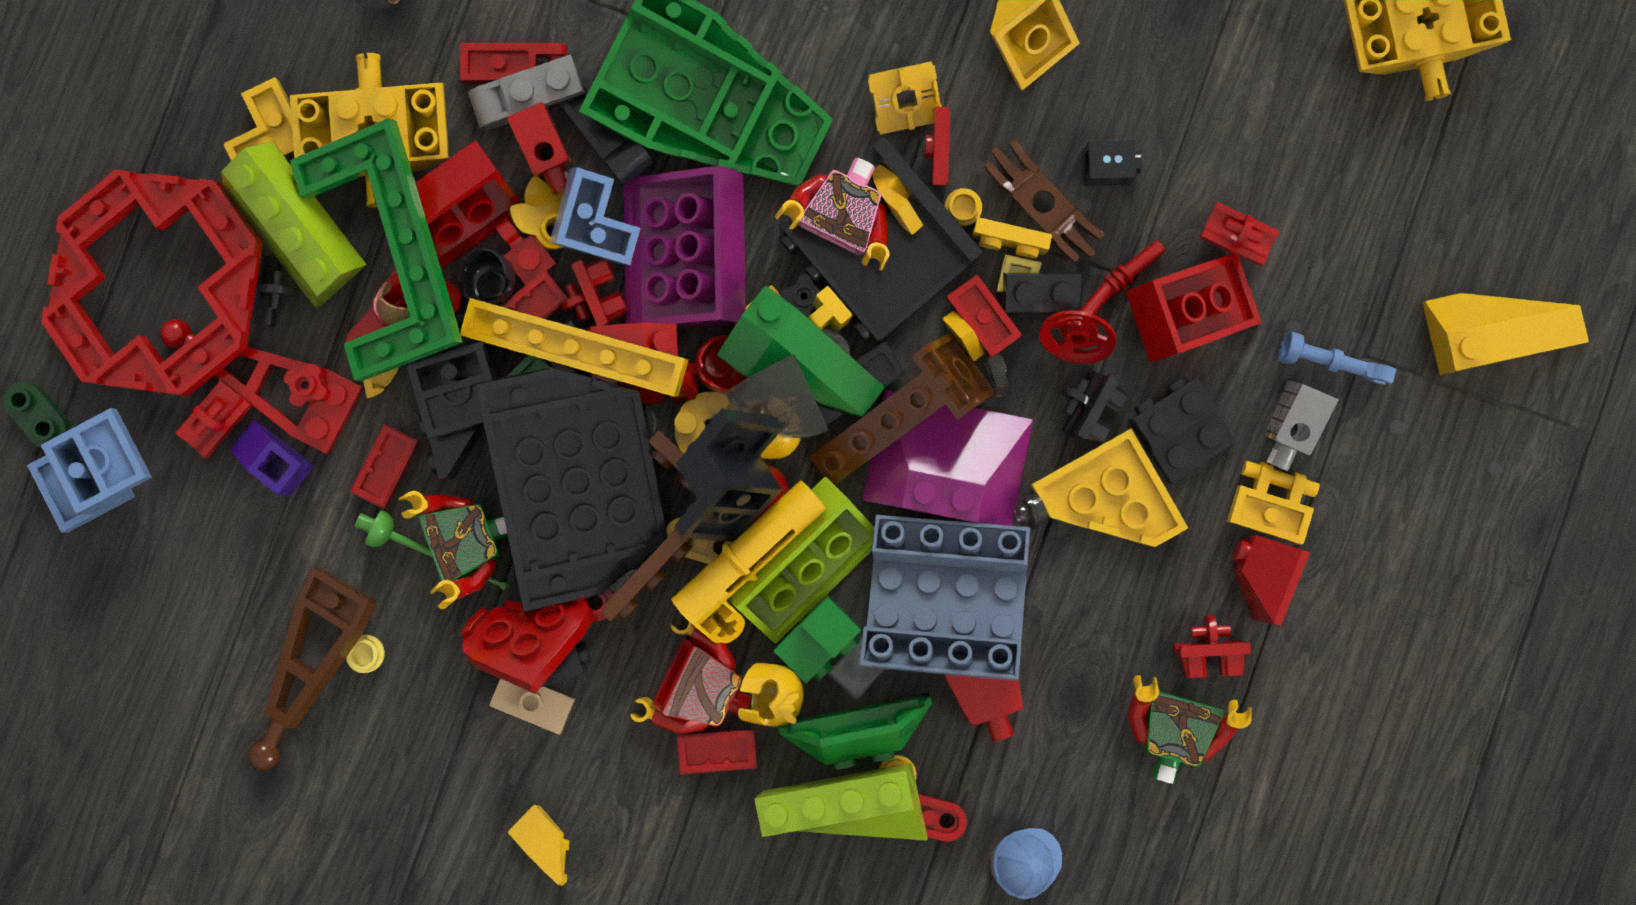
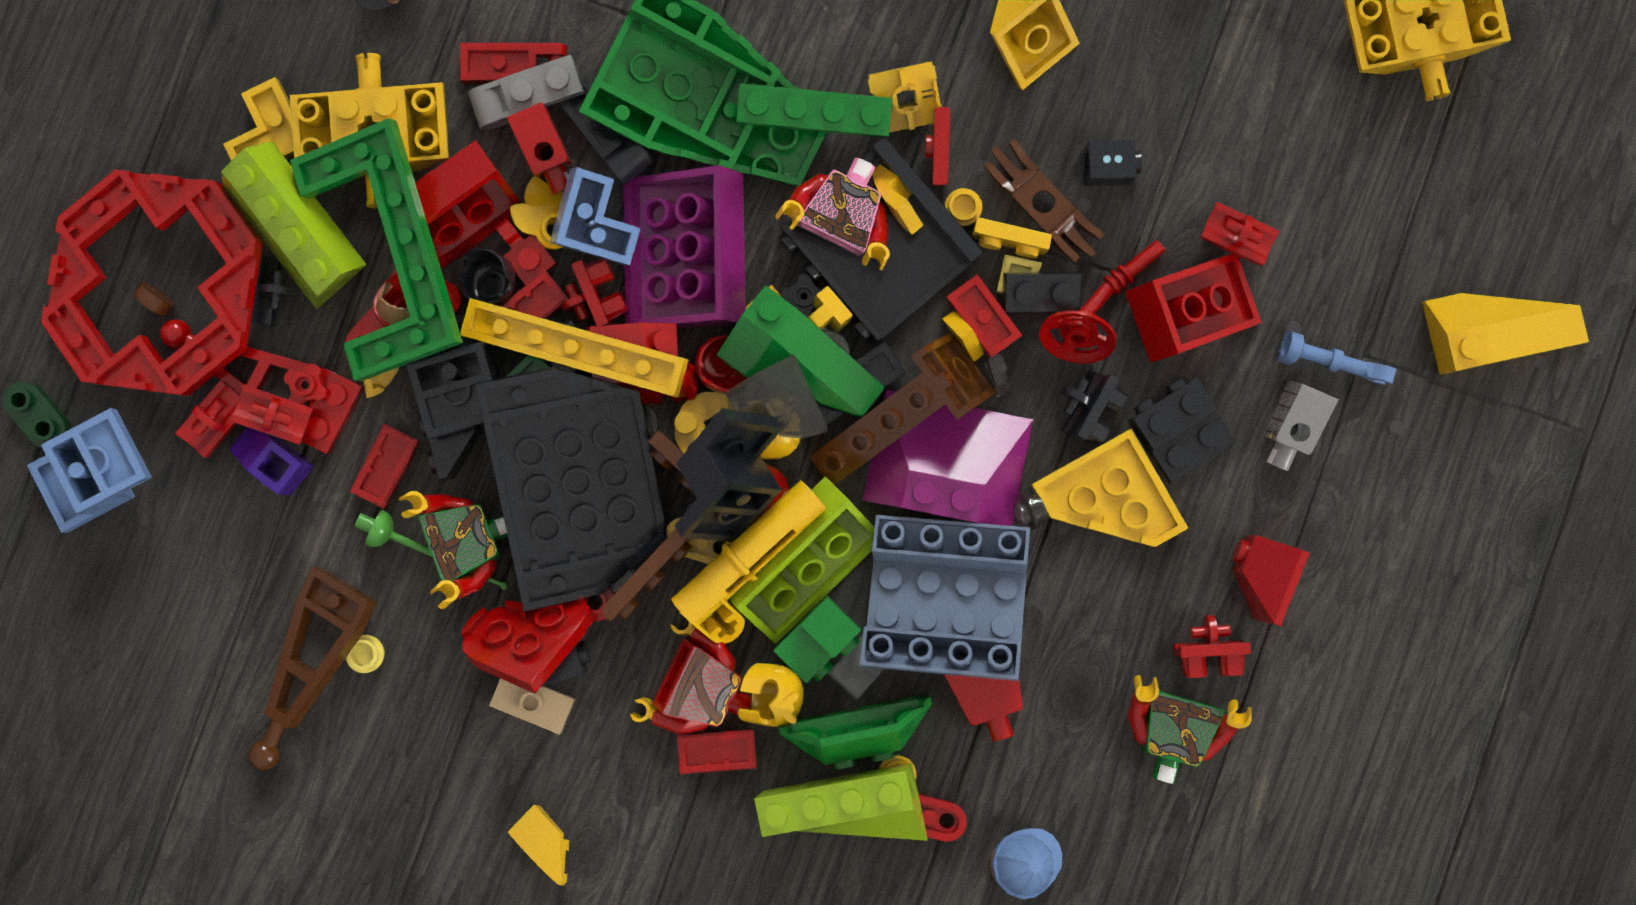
yellow plate [1227,460,1320,545] -> none
none -> reddish brown tile [134,282,175,316]
none -> red hips [231,384,313,445]
none -> green plate [736,83,892,138]

